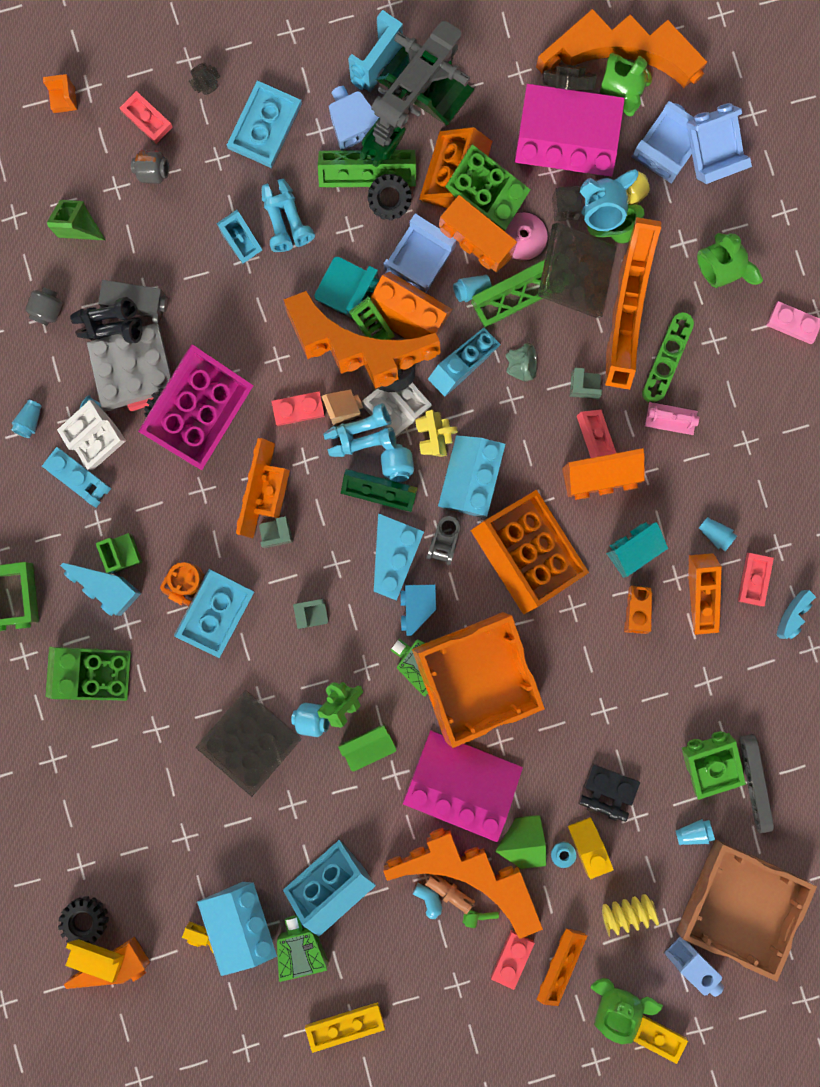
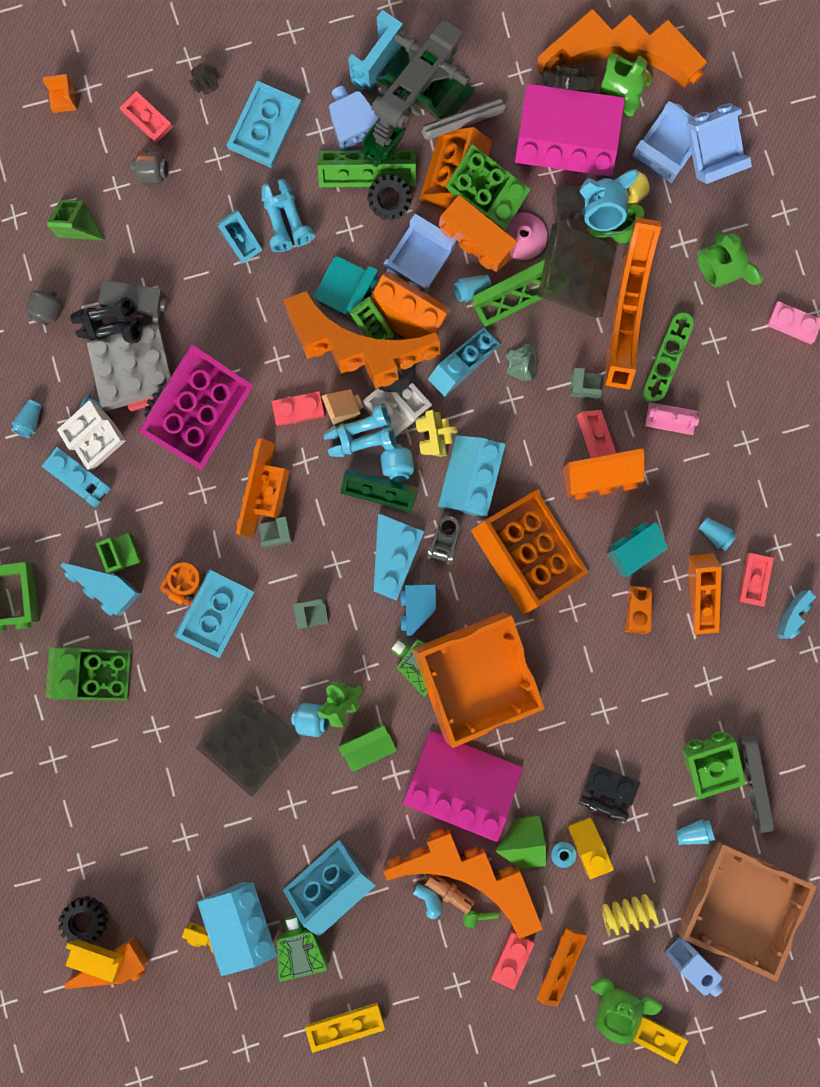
none -> light grey axle [421,99,506,140]

